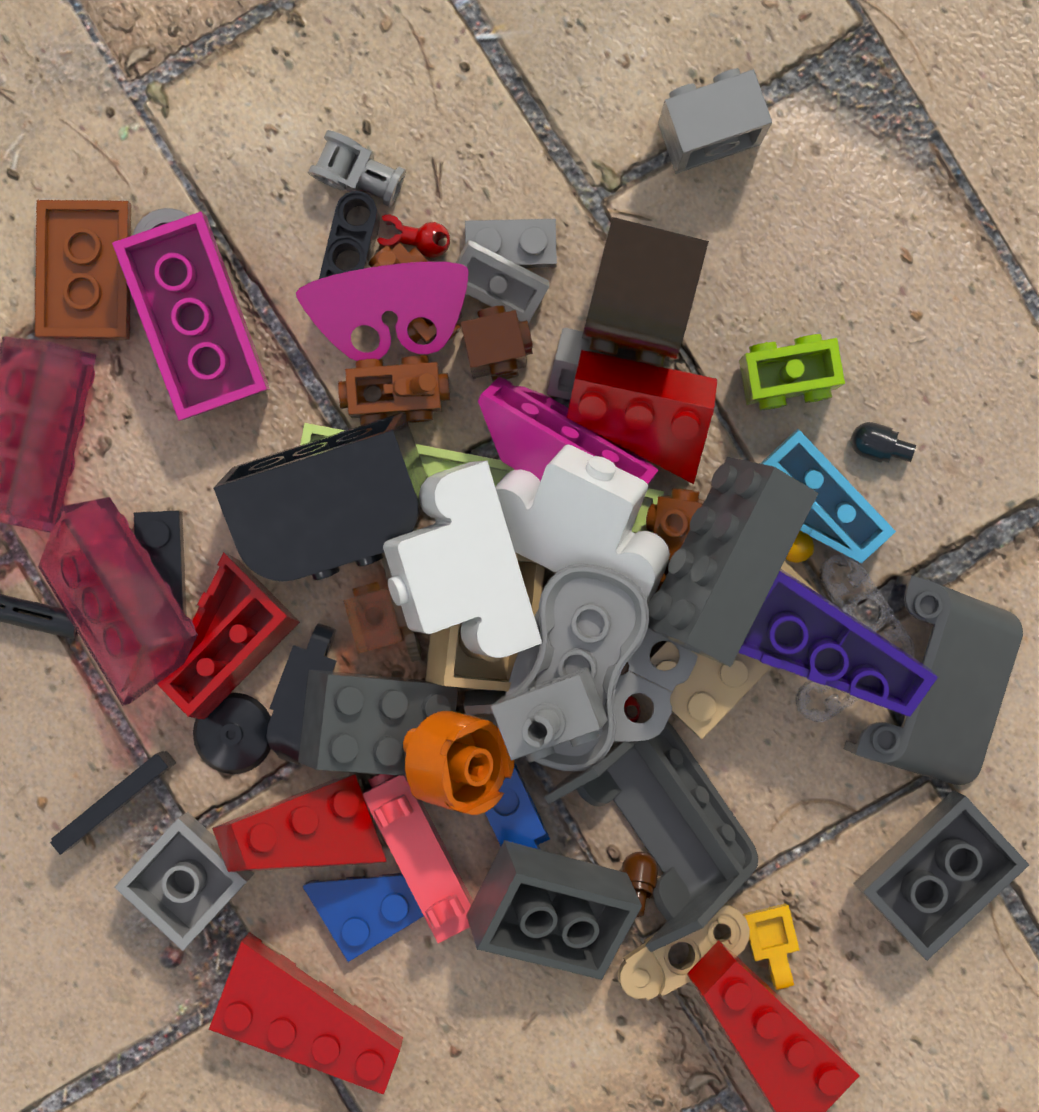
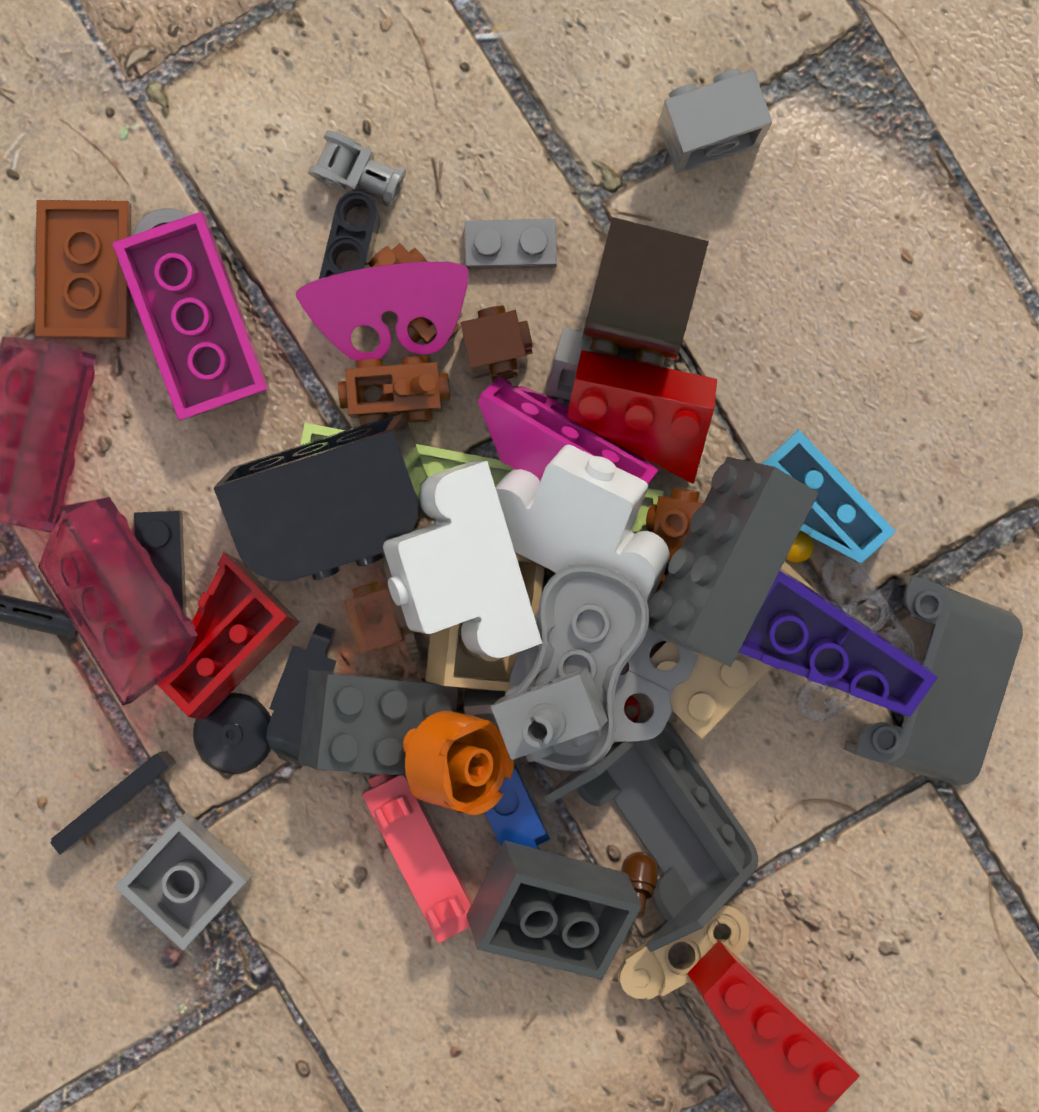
red wedge [209,932,403,1095] -> none
red wedge [212,774,387,872] -> none
blue wing [303,873,424,962] -> none
red arm [377,214,450,258] -> none
light grey plate [456,239,549,323] -> none
lime brick [739,334,845,410] -> none
yellow plate [743,903,800,990] -> none
black cylinder [851,422,916,463] -> none
dark grey brick [853,790,1029,961] -> none

